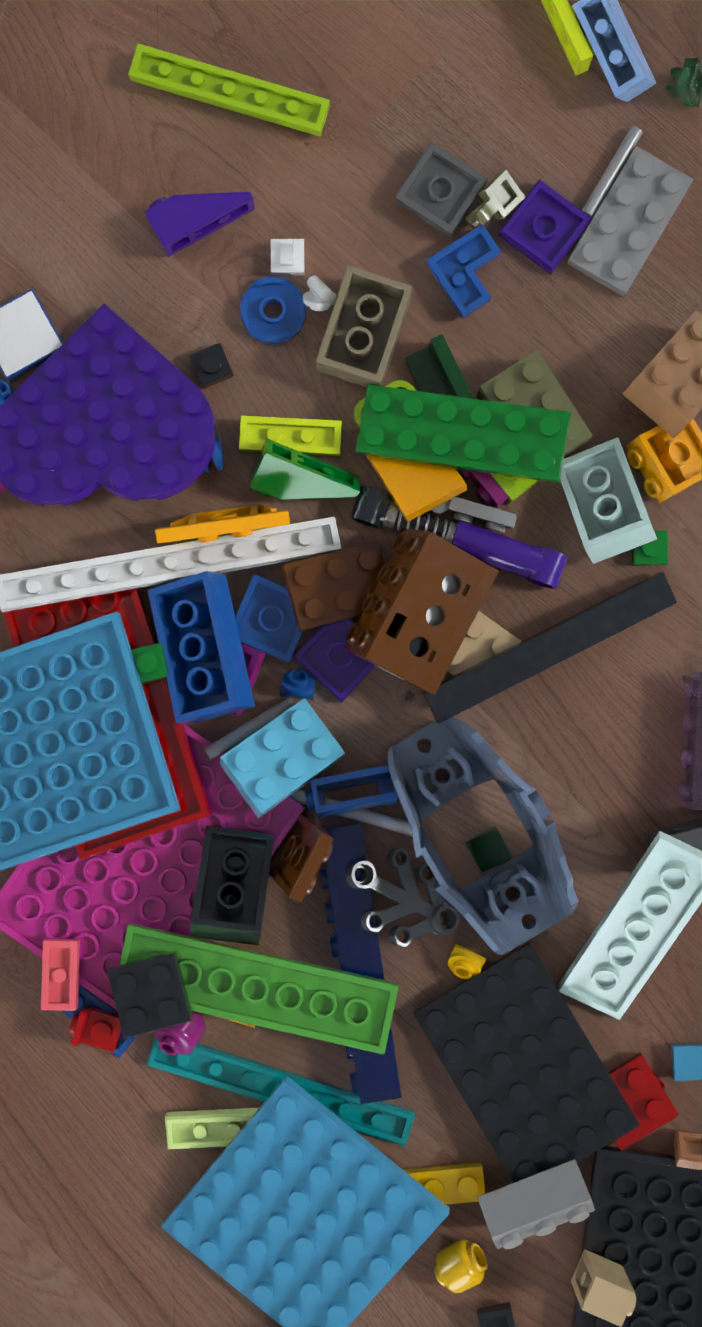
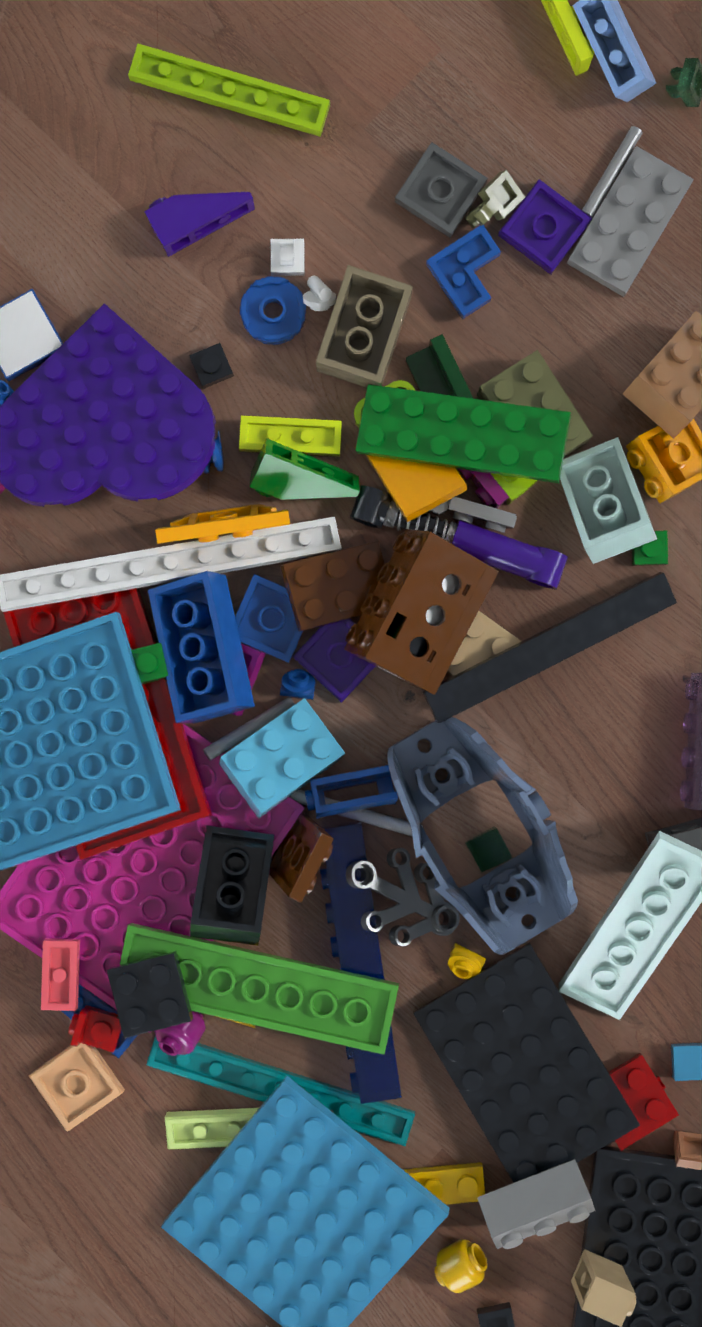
none -> light nougat tile [29,1043,125,1132]

